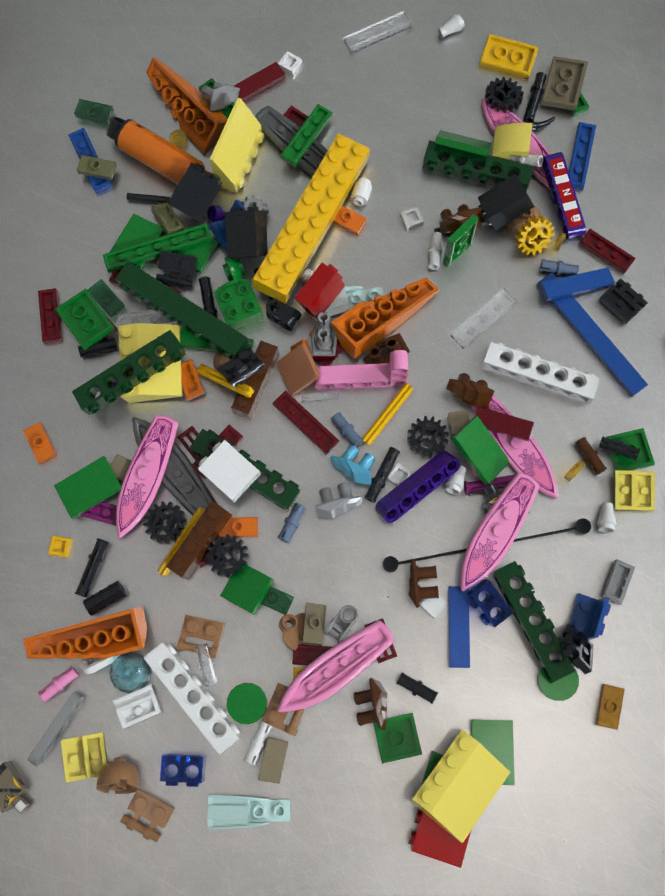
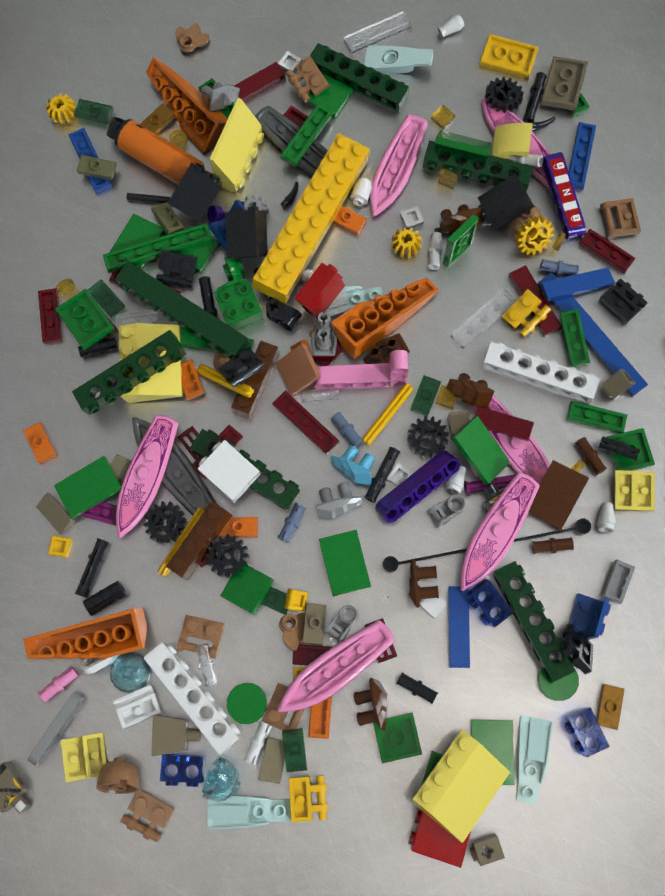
none -> dark tan slope [36,492,75,535]
none -> yellow gear [46,93,77,124]
none -> clear yellow tile [56,279,76,295]
none -> pearl gold plate [140,103,176,134]
none -> dark tan torso [152,715,200,756]
none -> medium nougat plate [175,23,209,53]
none -> clear light blue cylinder [202,757,240,802]
none -> black helmet [281,182,299,208]
none -> clear green plate [282,728,307,772]
none -> yellow tile [284,588,308,612]
none -> medium nougat plate [286,56,330,103]
none -> yellow plate [289,775,329,822]
none -> green tile [306,74,353,118]
none -> orange plate [308,696,332,739]
none -> dark green brick [310,43,409,113]
none -> green tile [319,530,371,597]
none -> light aqua piece [364,45,434,74]
none -> bright pink piece [370,114,428,217]
none -> yellow gear [391,227,422,258]
none -> clear green plate [410,375,441,417]
none -> light grey piece [427,495,465,528]
none -> clear yellow tile [431,104,456,129]
none -> clear yellow tile [435,385,457,410]
none -> clear yellow tile [438,169,458,190]
none -> dark tan brick [470,833,505,866]
none -> yellow plate [502,289,551,337]
none -> dark red tile [509,265,562,336]
none -> light aqua piece [516,715,553,805]
none -> reddish brown tile [529,460,589,530]
none -> reddish brown pin [532,537,574,554]
none -> green tile [560,308,590,367]
none -> clear blue brick [564,707,610,757]
none -> green tile [566,401,627,434]
none -> medium nougat plate [600,198,641,239]
none -> dark tan brick [602,369,636,399]

